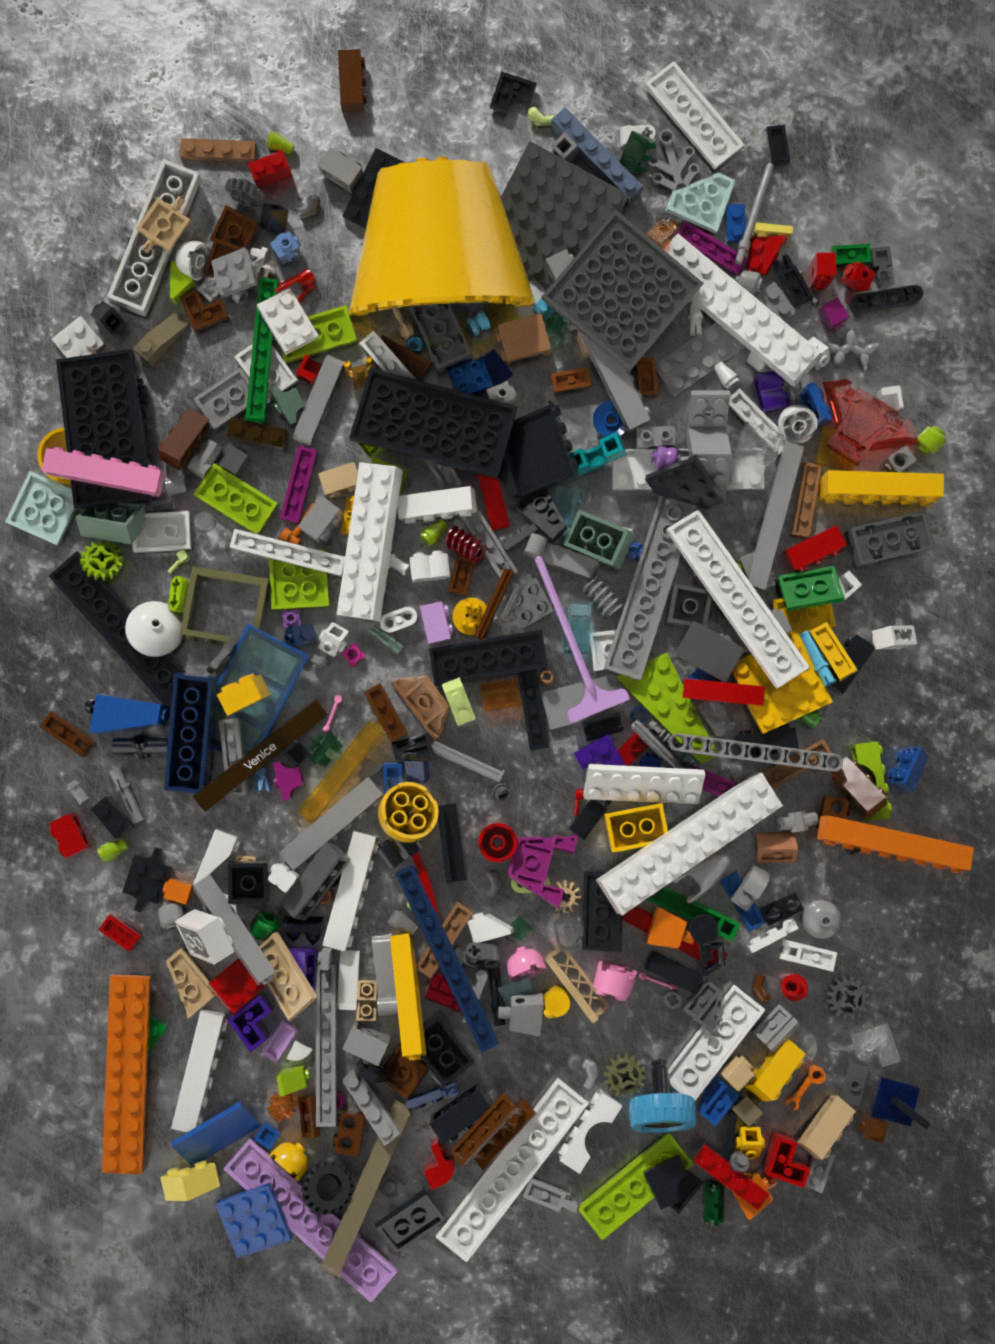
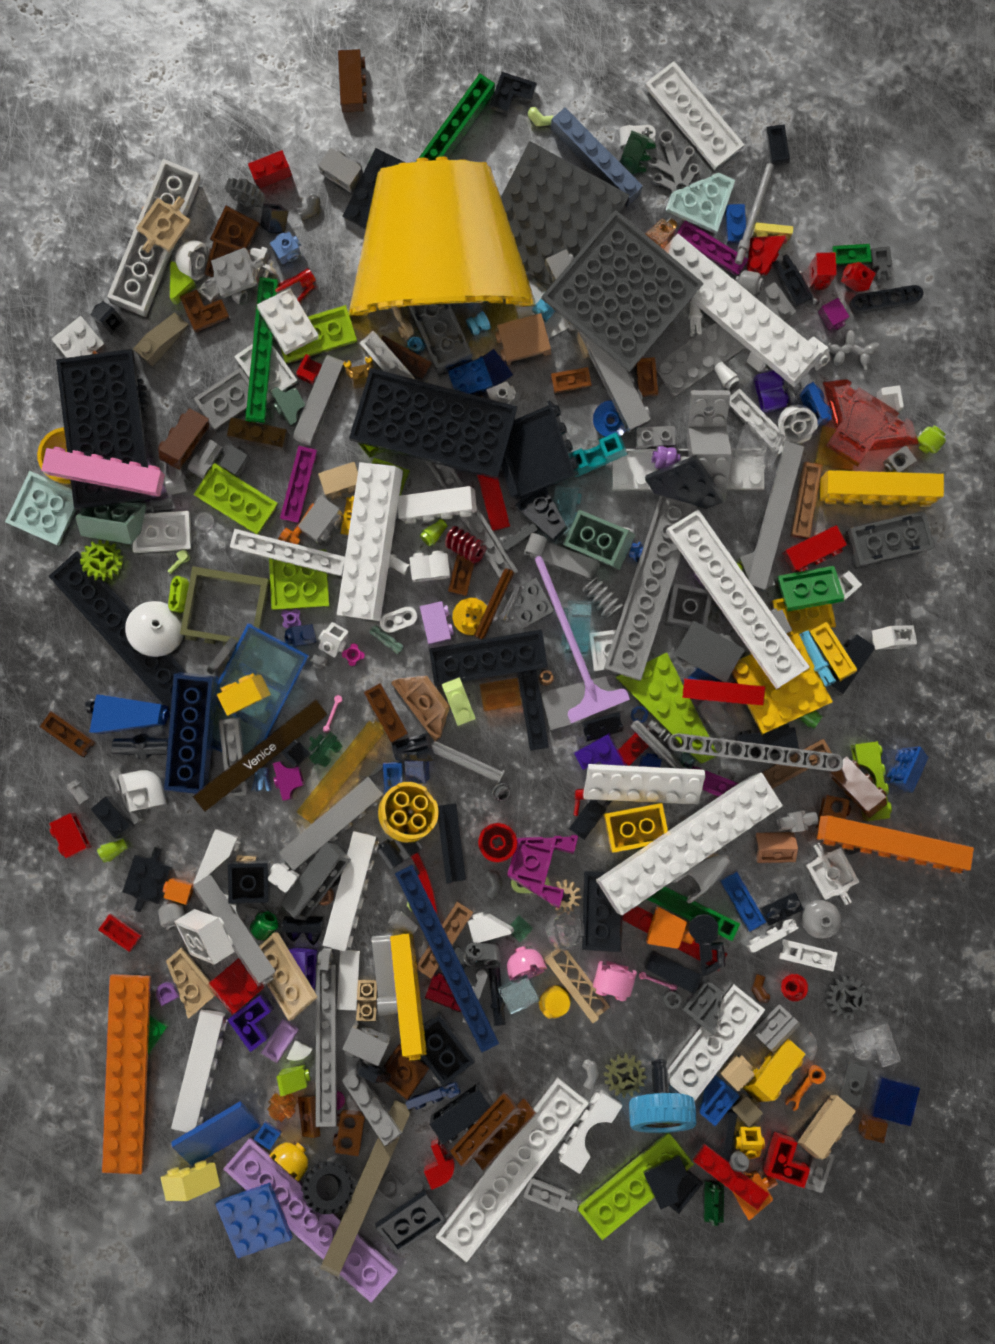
medium nougat plate [180,138,256,162] -> none
lime cone [265,131,295,155] -> none
light grey torso [498,993,544,1037] -> none
clear green tile [546,314,569,335] -> none
light grey brick [551,132,579,163] -> none
light grey brick [731,863,770,911] -> none
black tile [889,1096,931,1130] -> none
none -> white brick [118,770,167,812]
none -> medium lavender tile [156,982,180,1006]
none -> green brick [416,73,495,162]
none -> white plate [805,843,859,905]

